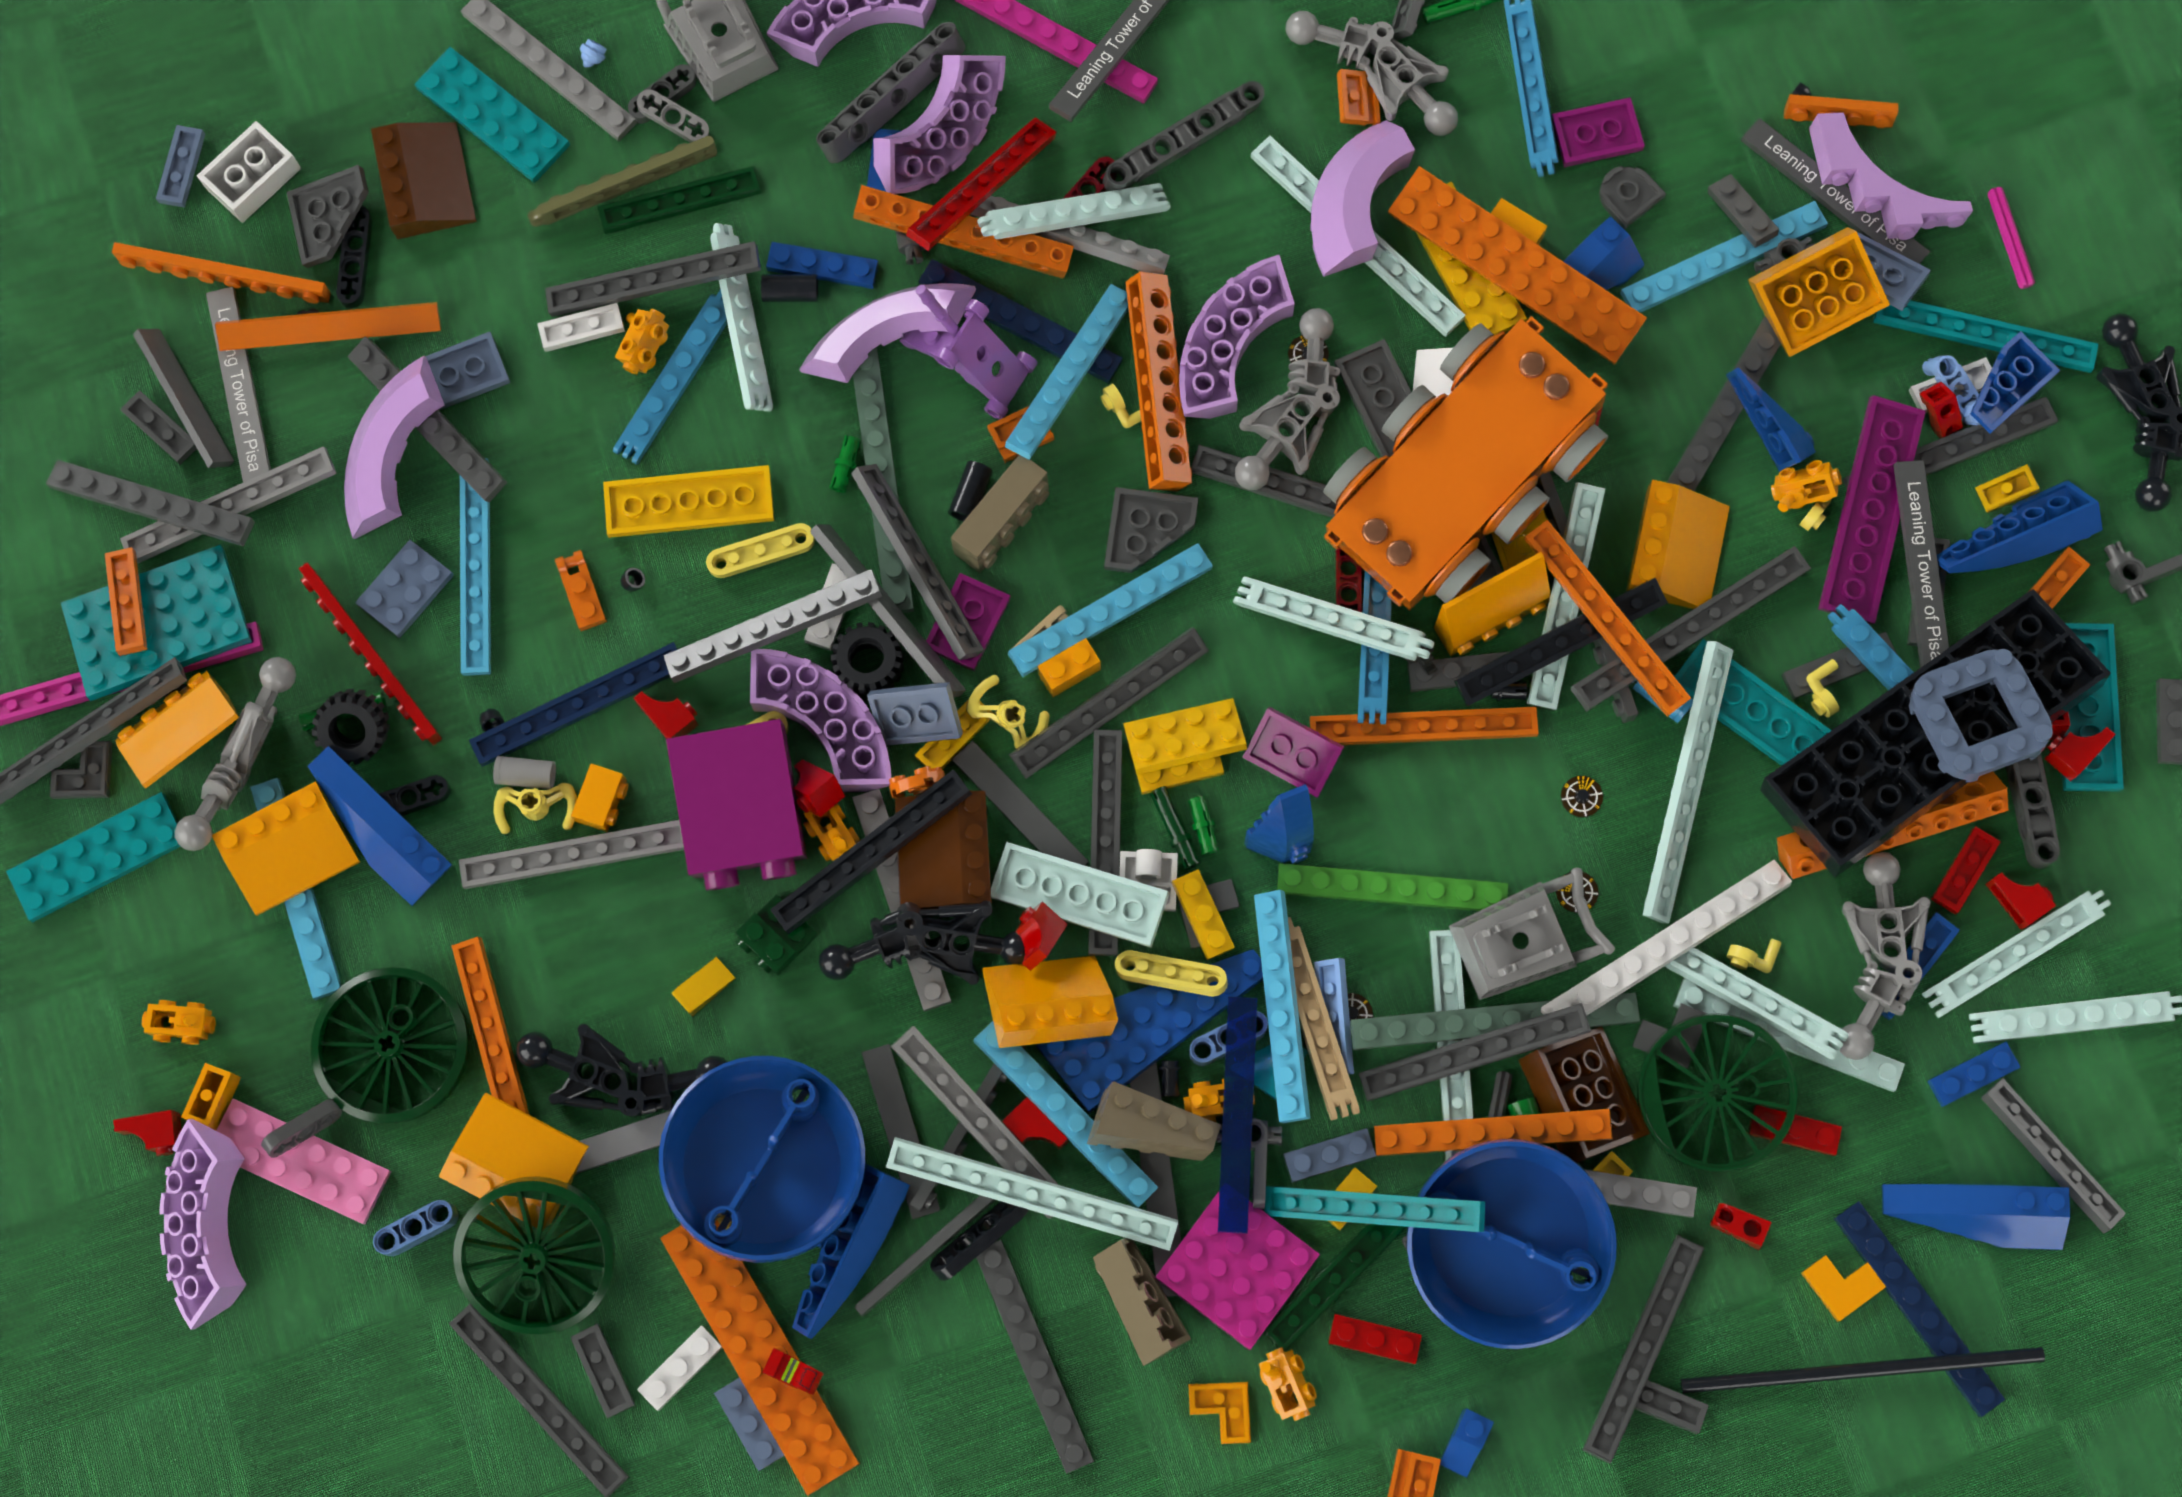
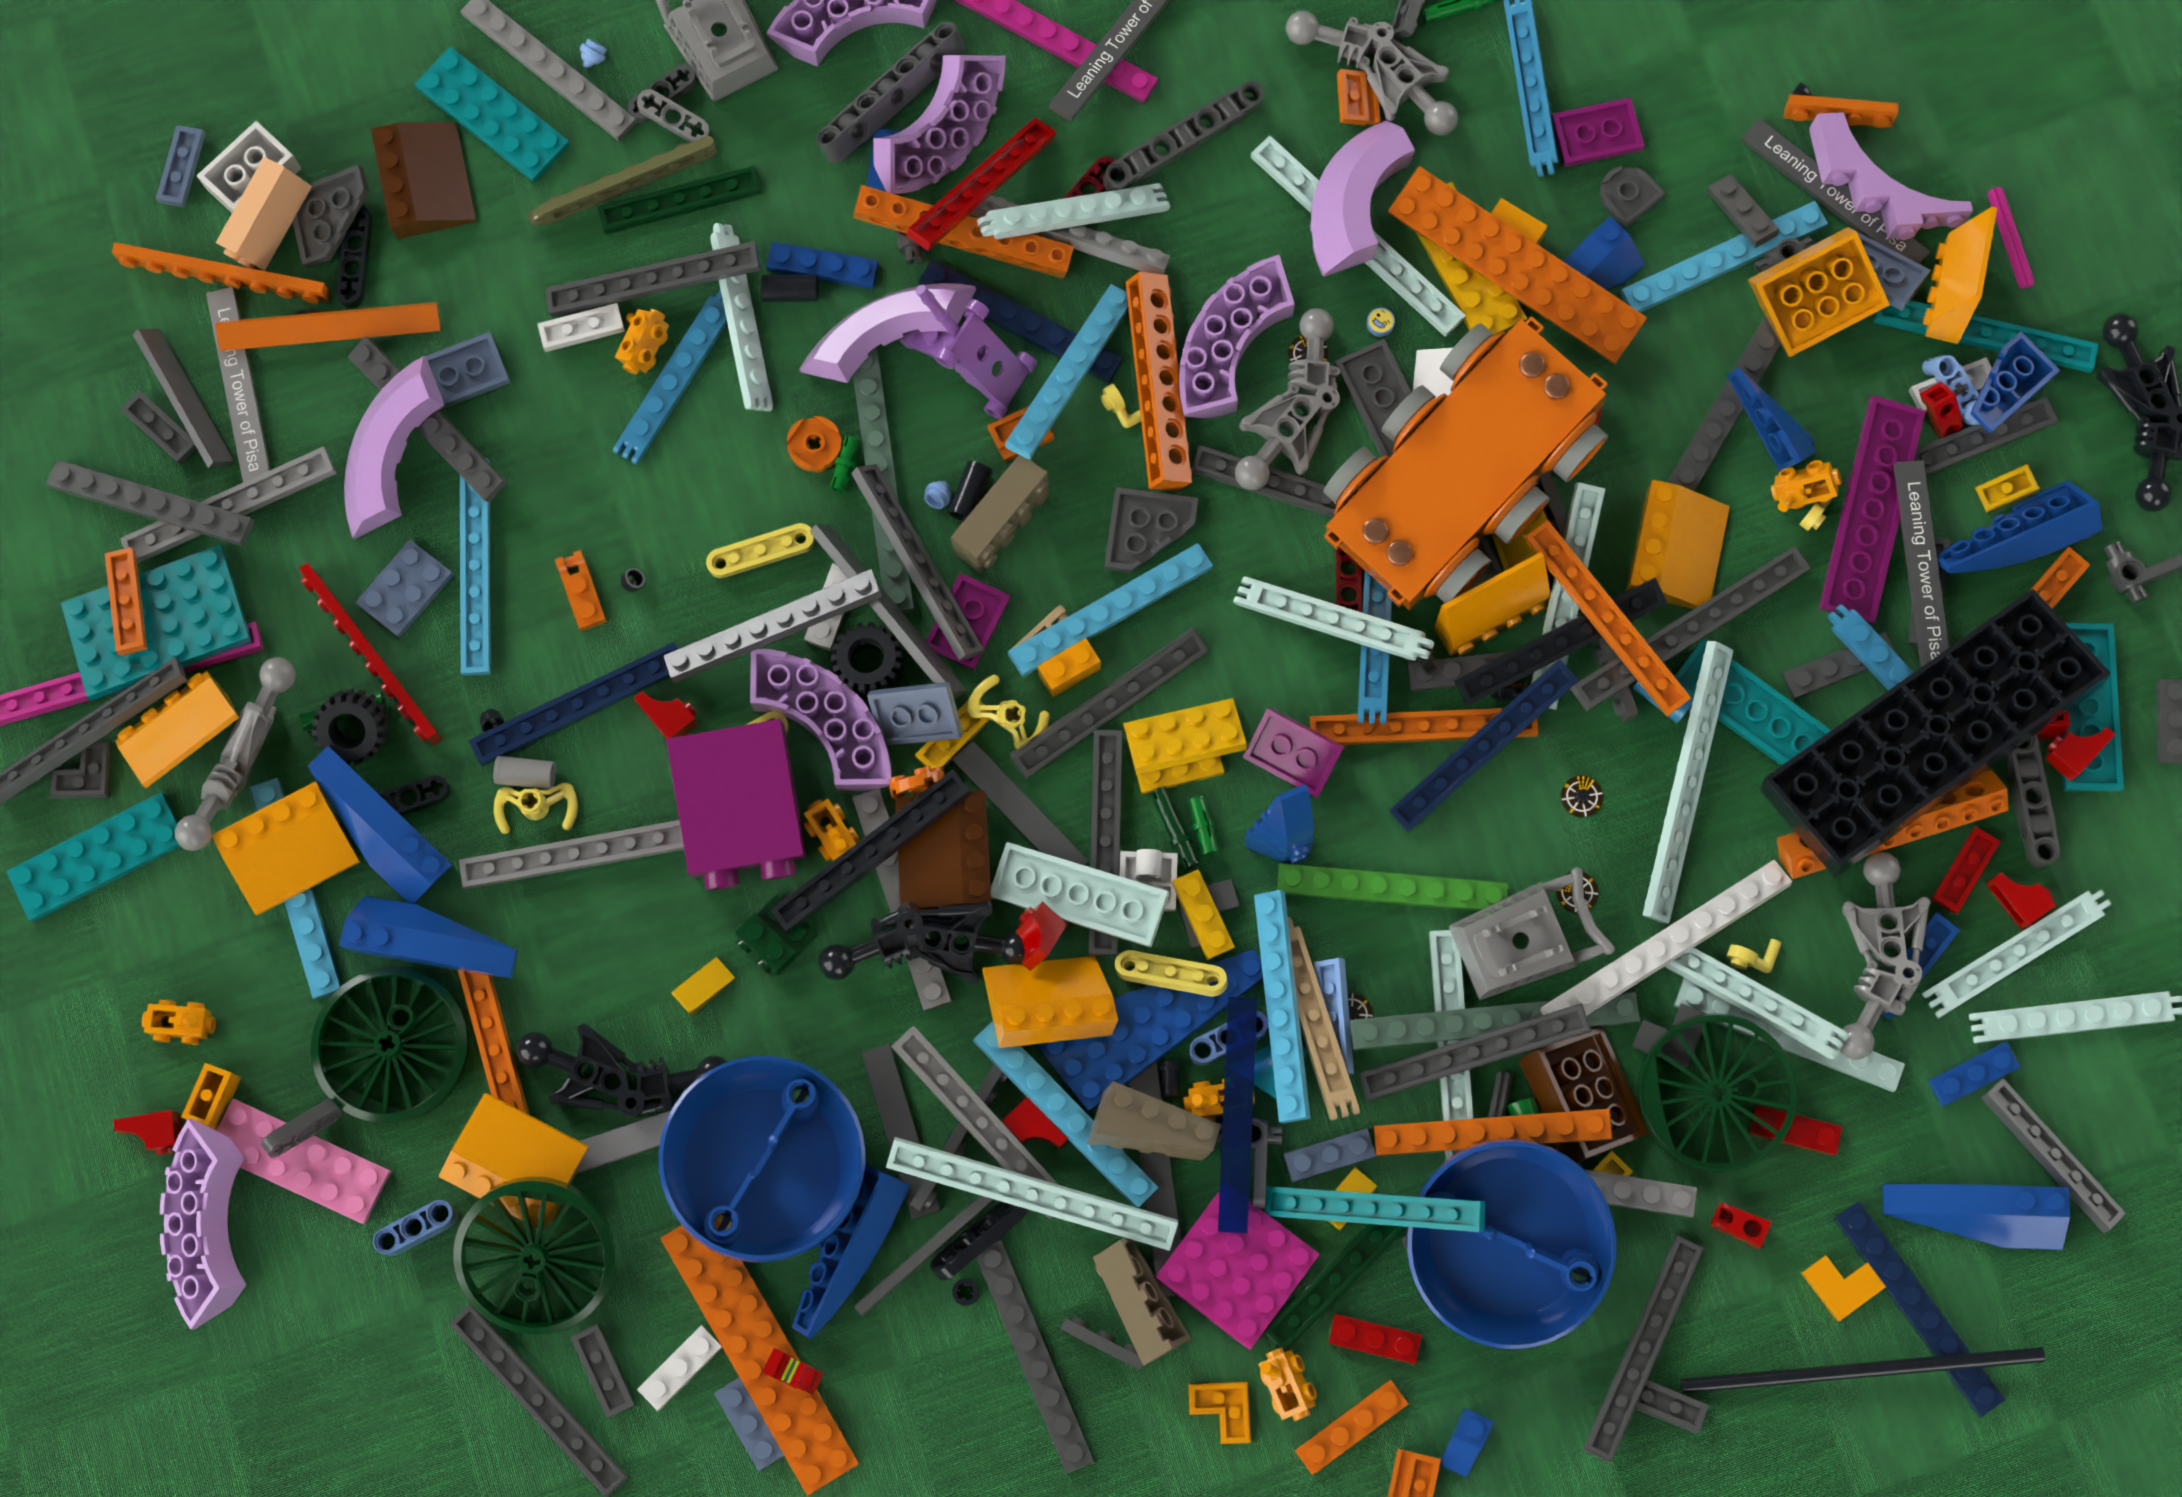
light orange brick [571,763,629,832] -> none
yellow plate [603,465,774,538] -> none
red arch [793,760,845,817] -> none
light yellow plate [1806,659,1839,718] -> none
sand blue plate [1909,649,2053,782] -> none
none -> light nougat brick [216,157,312,271]
none -> blue wedge [339,896,518,979]
none -> orange plate [787,416,843,473]
none -> light blue plate [924,481,952,509]
none -> black bush [952,1279,979,1306]
none -> dark grey plate [1060,1316,1143,1371]
none -> orange plate [1294,1380,1408,1475]
none -> tile [1367,308,1395,337]
none -> dark blue plate [1388,659,1579,832]
none -> light orange slope [1923,207,1997,344]

